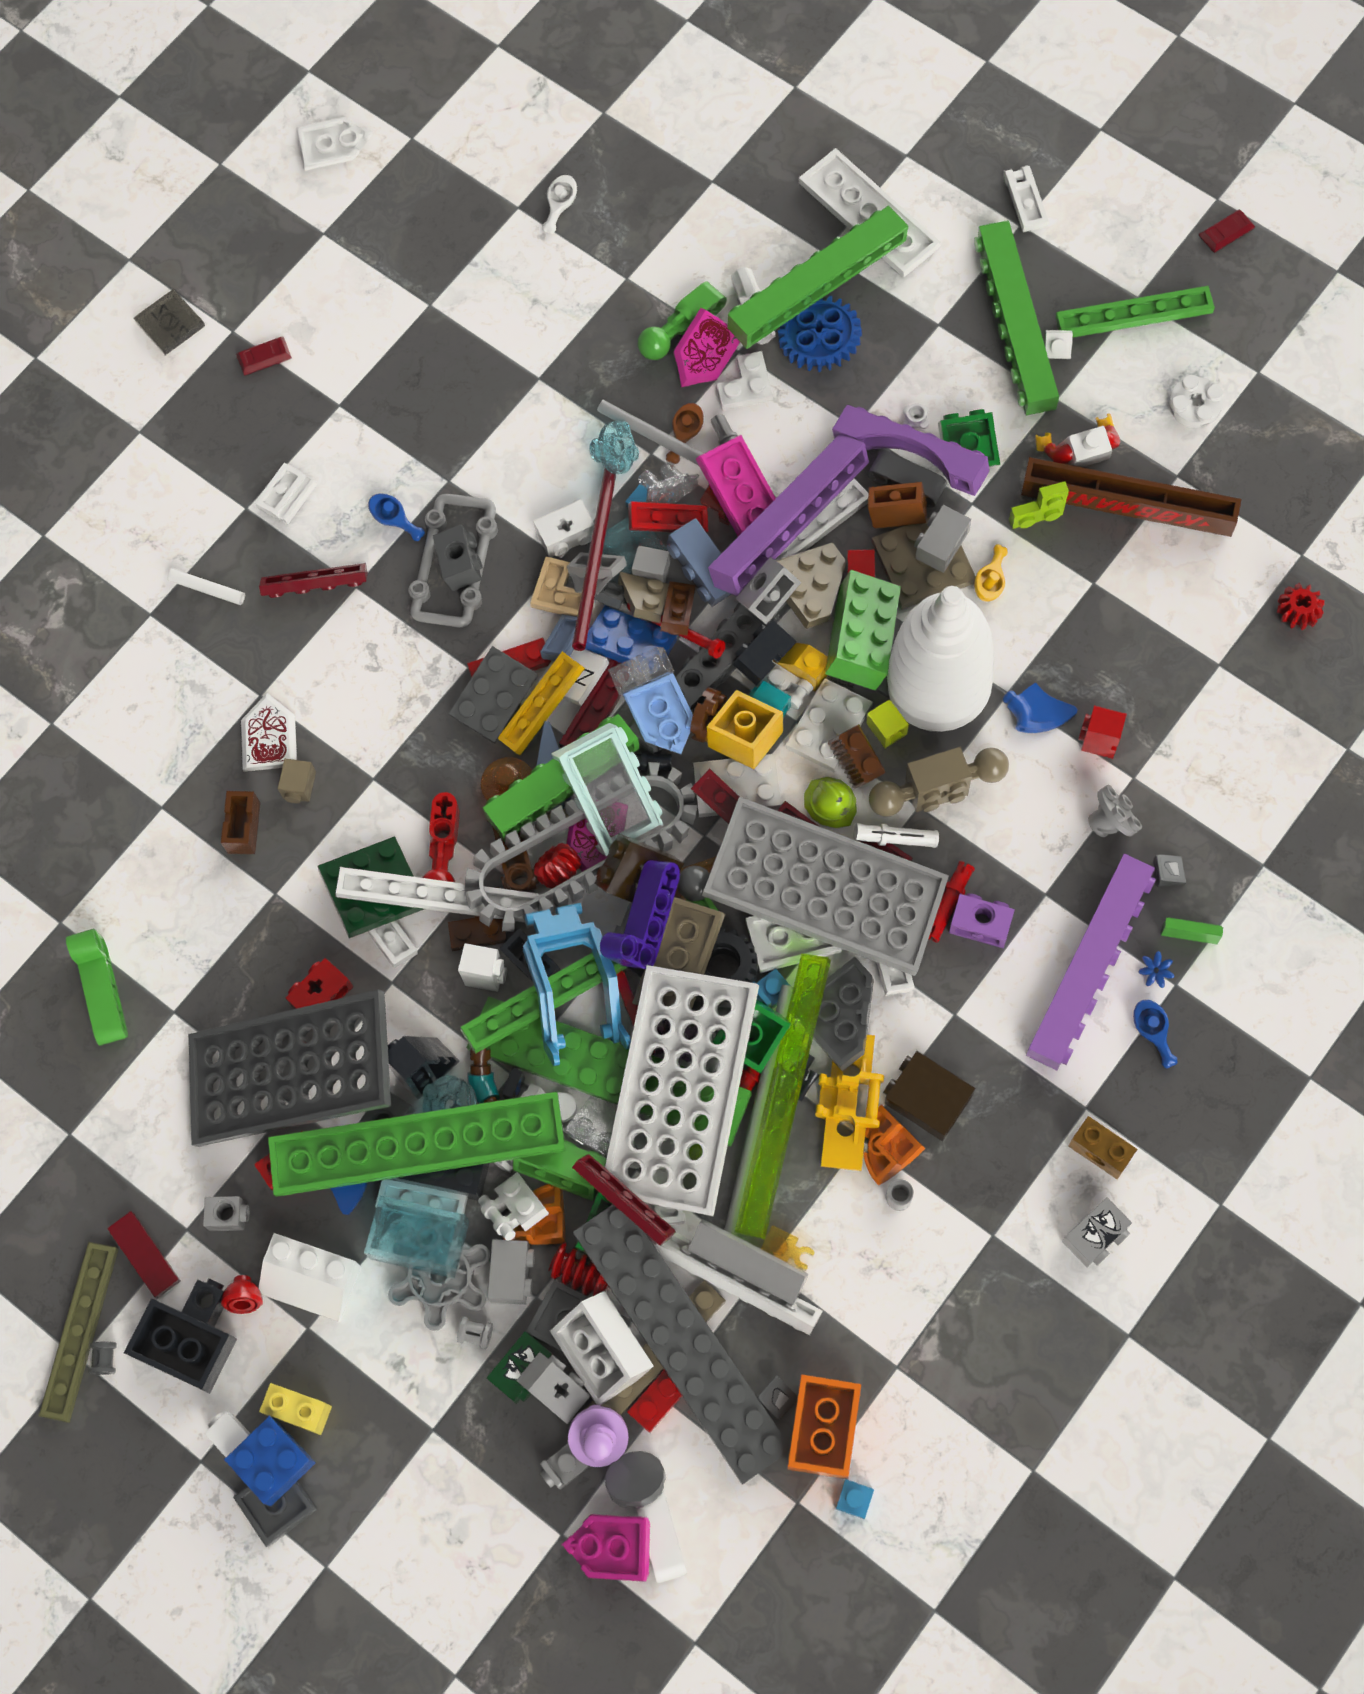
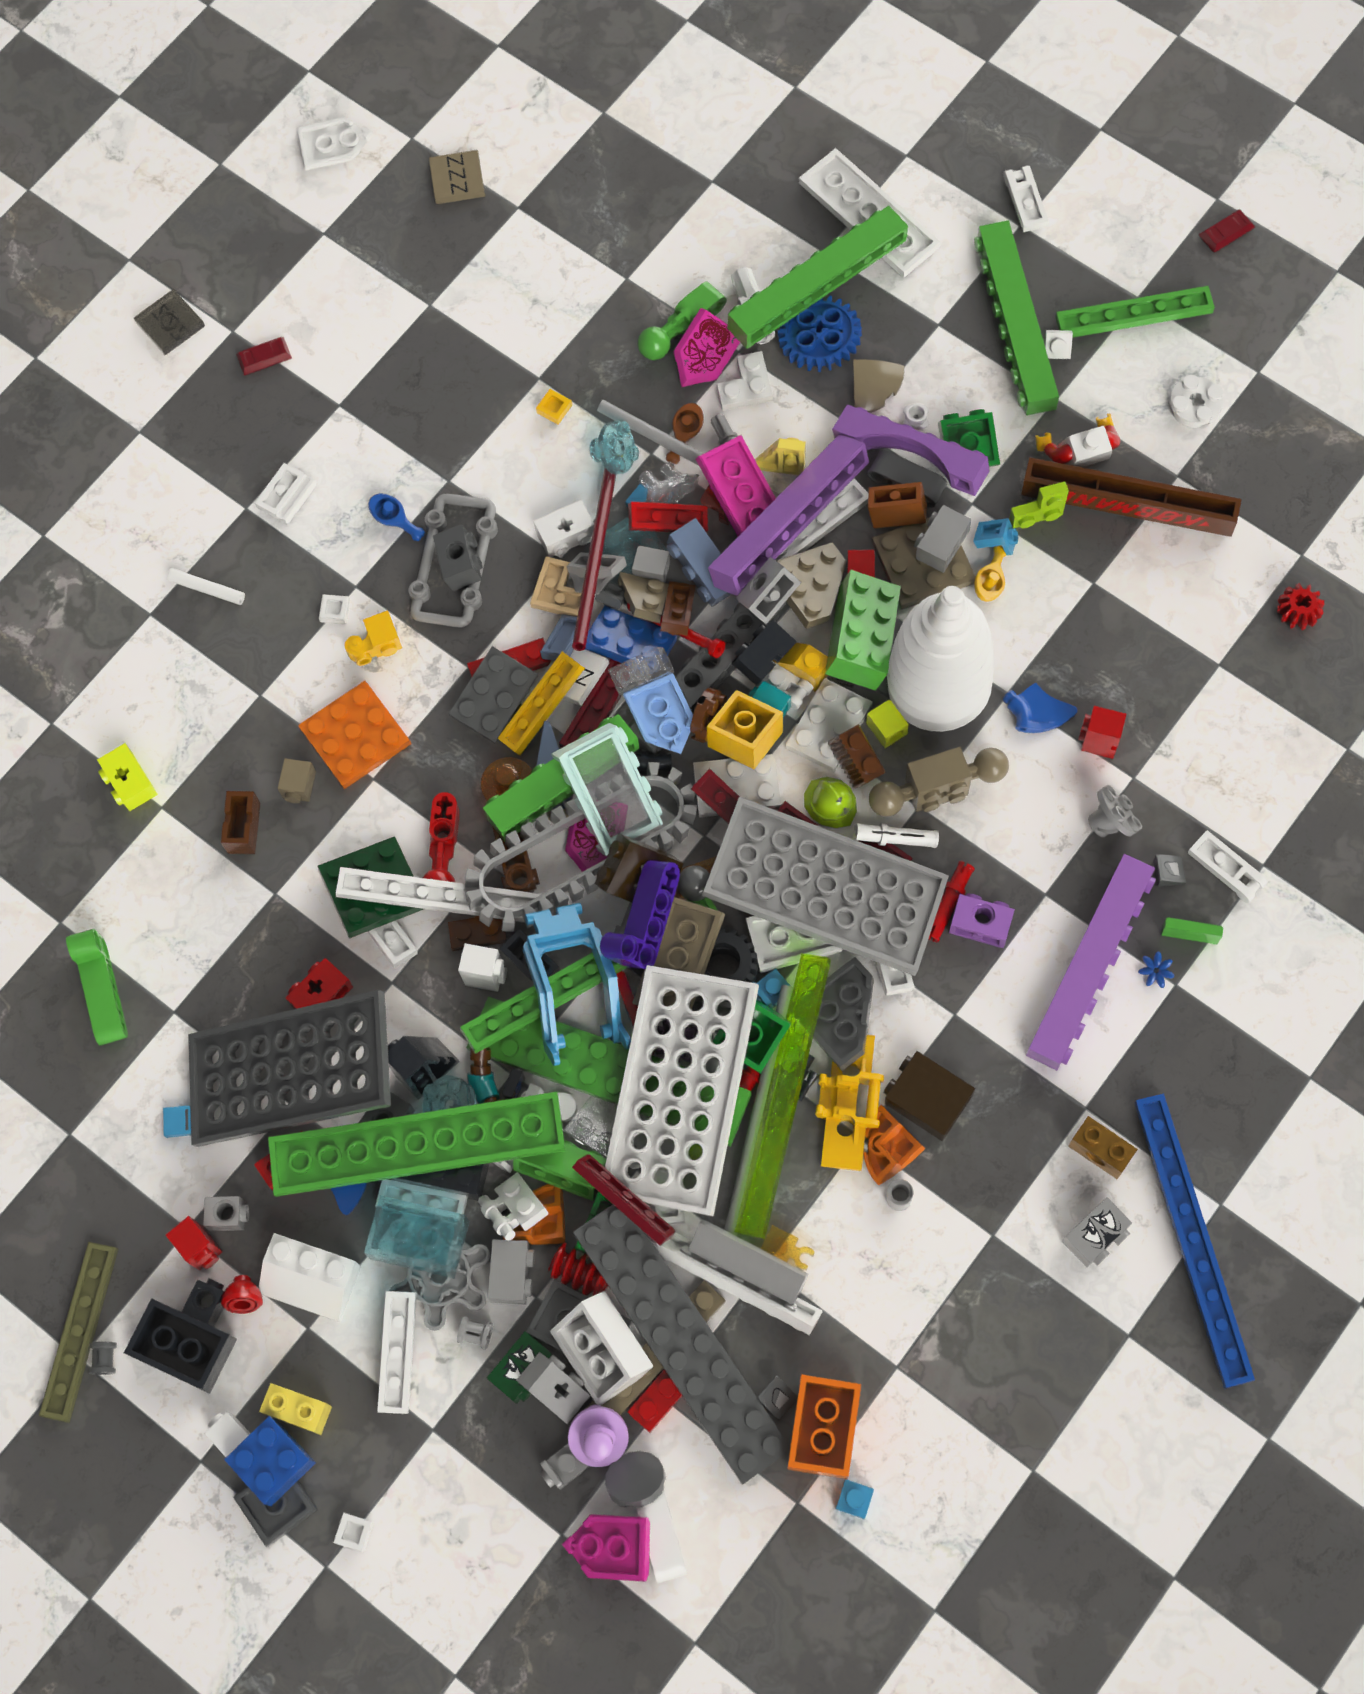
dark red tile [107,1211,181,1299] -> none
white tile [241,693,297,772] -> none
dark red plate [259,563,368,598] -> none
red gear [533,842,581,889] -> none
white piece [542,175,577,234] -> none
blue piece [1133,1000,1178,1069] -> none
none -> neon yellow brick [97,743,158,811]
none -> dark azure tile [163,1105,191,1138]
none -> red brick [166,1216,223,1271]
none -> orange plate [298,681,411,790]
none -> white tile [319,594,350,624]
none -> white plate [334,1513,374,1553]
none -> yellow brick [344,610,402,666]
none -> white plate [377,1291,416,1414]
none -> dark tan tile [429,150,485,204]
none -> yellow plate [536,389,572,425]
none -> light yellow wing [755,438,806,476]
none -> dark tan brick [853,359,905,413]
none -> dark azure bracket [973,518,1018,555]
none -> blue plate [1134,1093,1255,1389]
none -> white plate [1188,830,1267,903]

